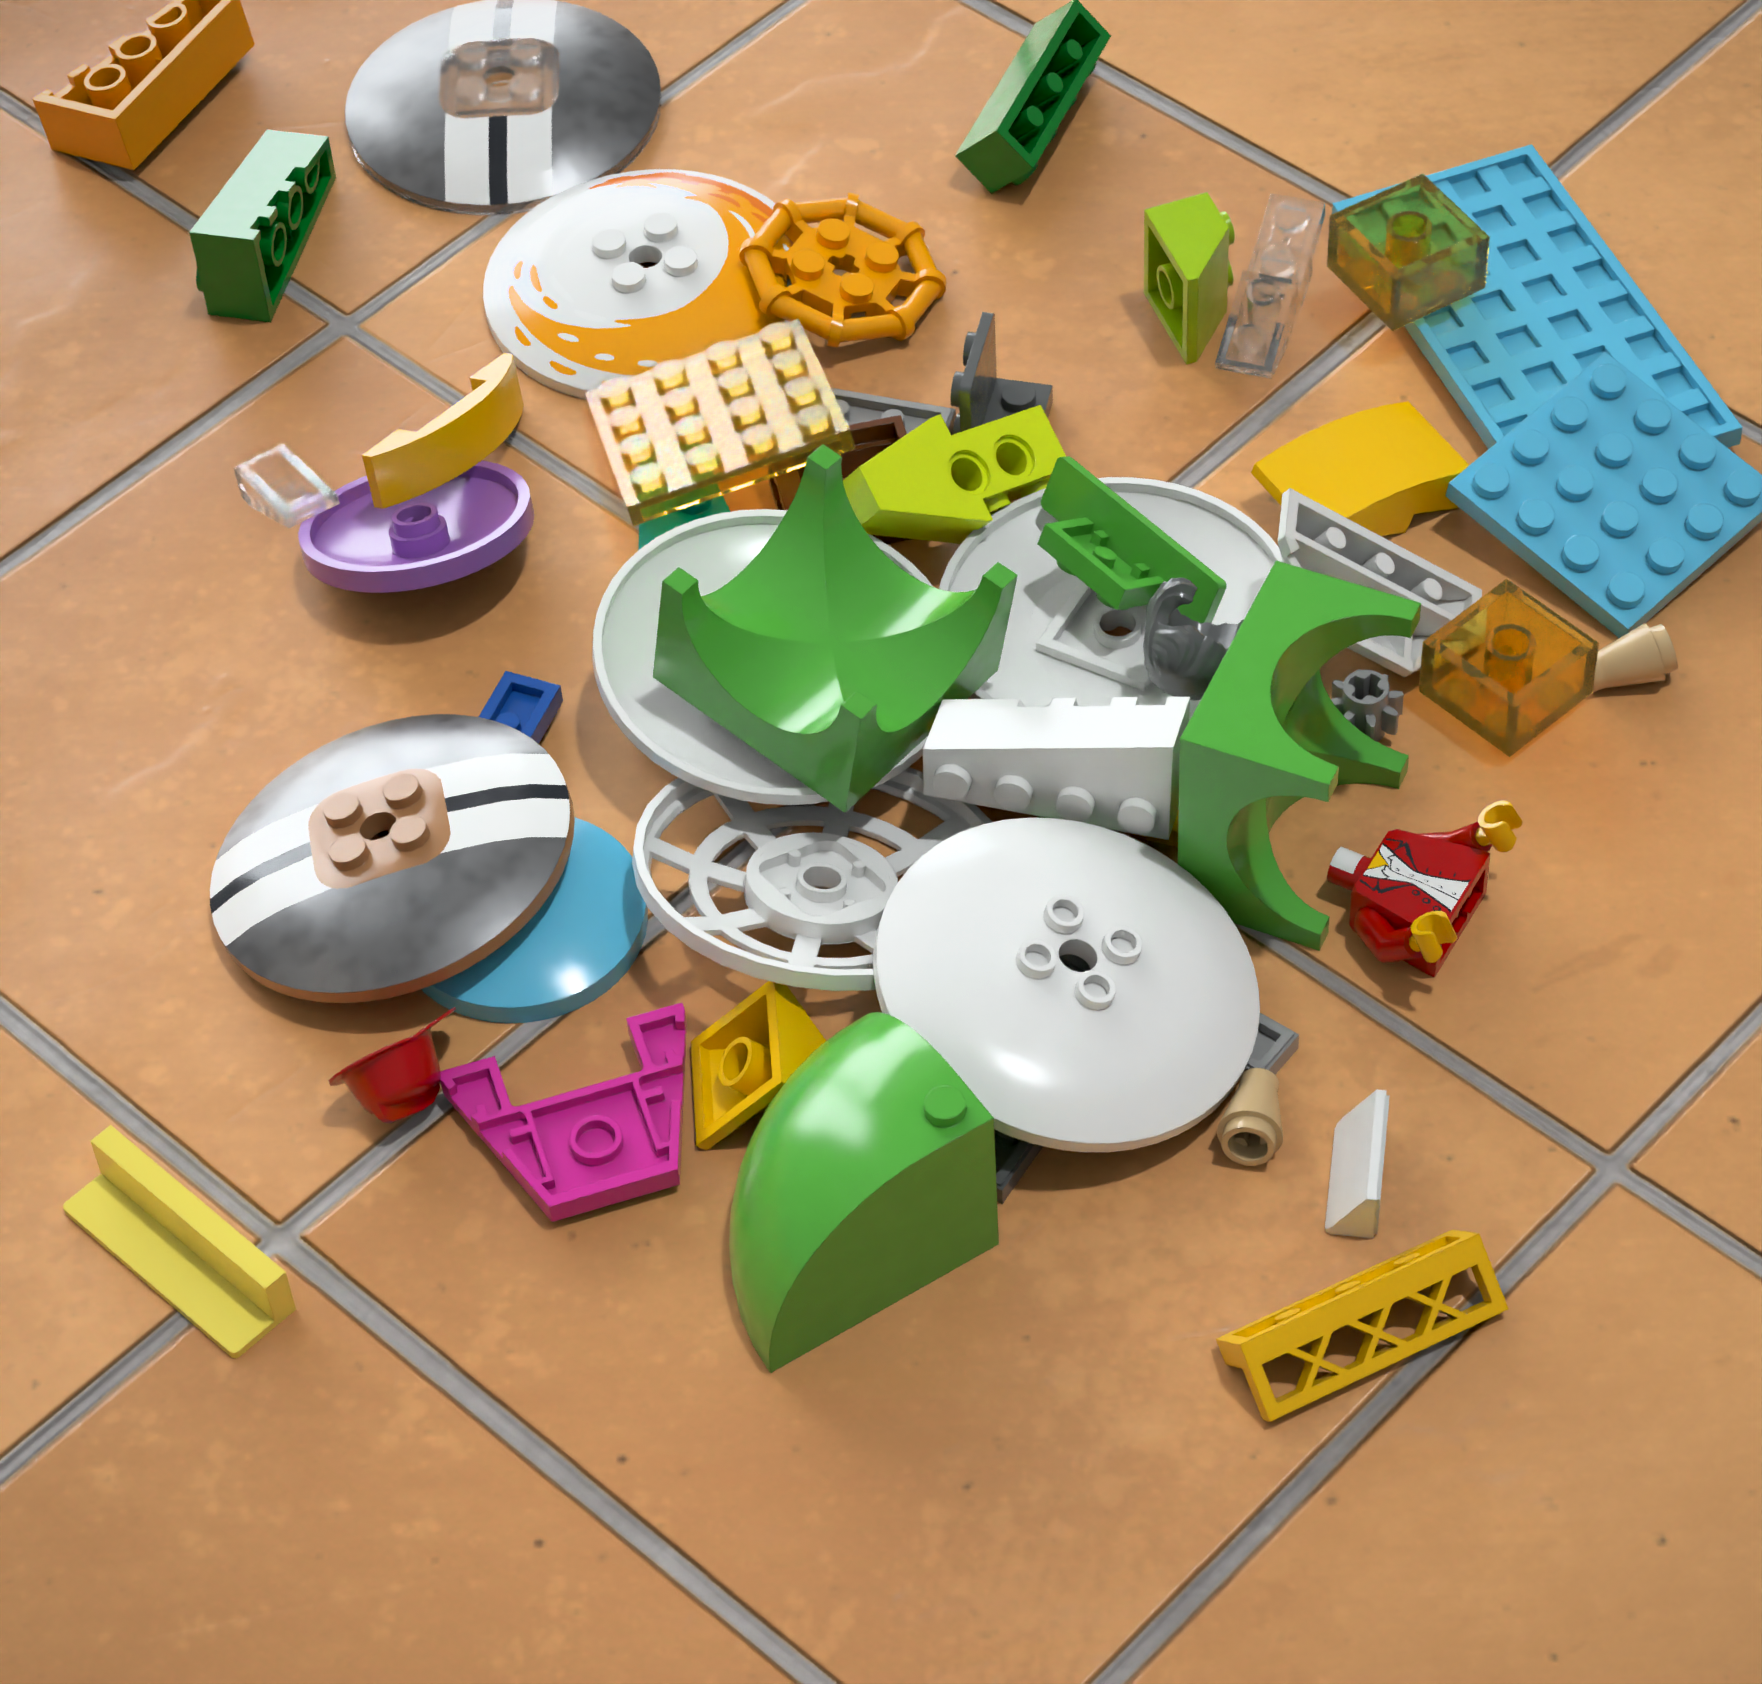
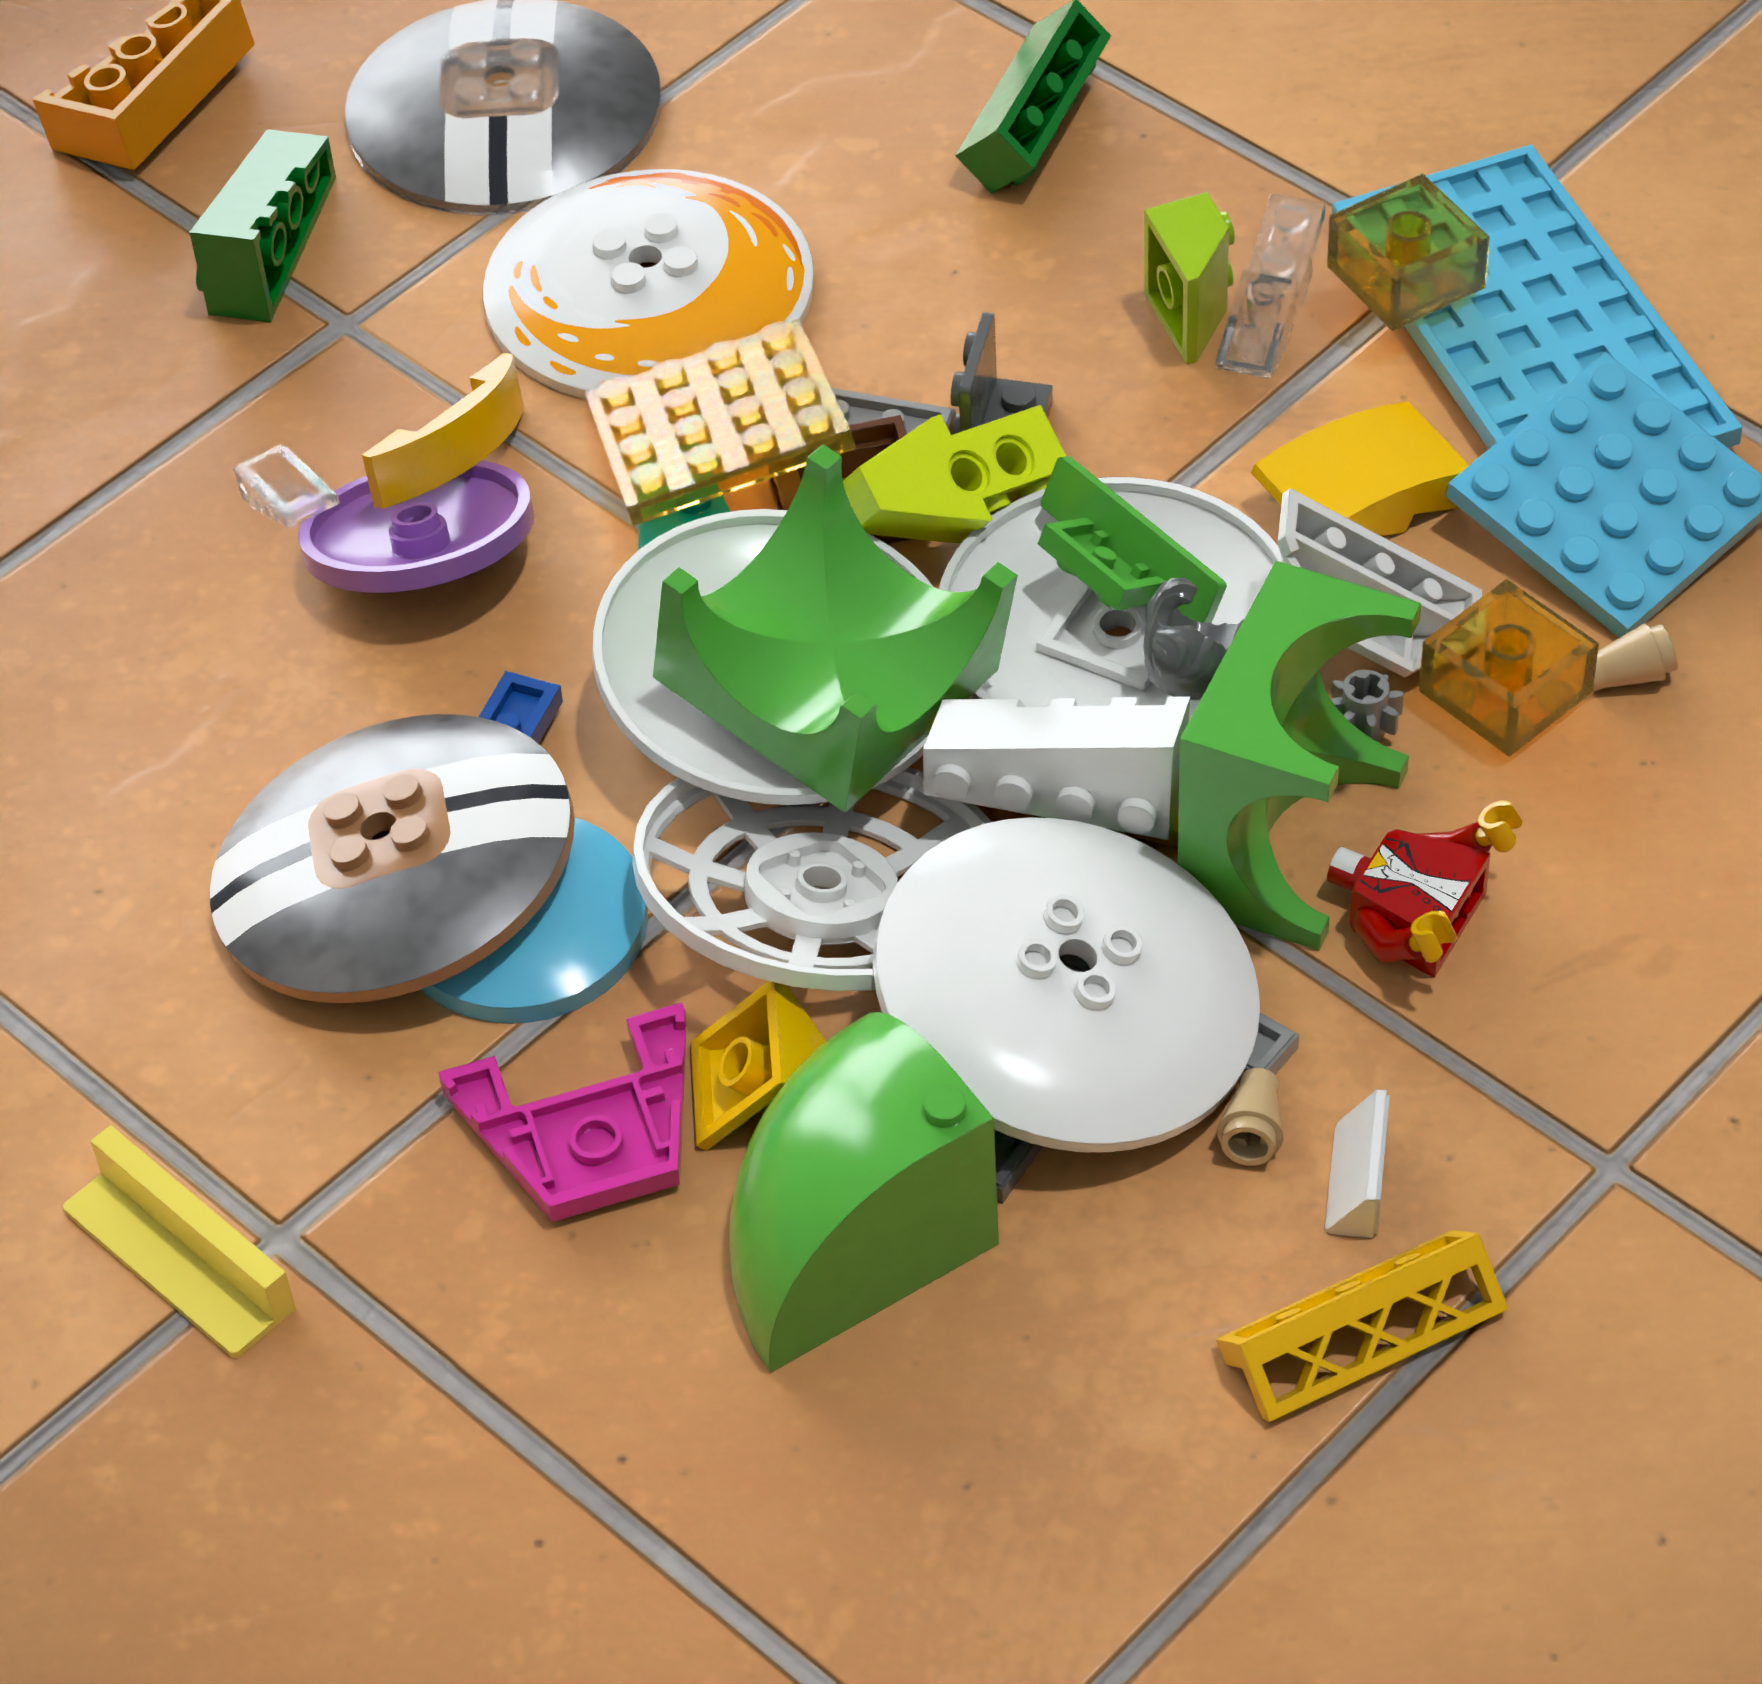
red piece [329,1007,456,1124] -> none
light orange plate [739,192,947,348] -> none

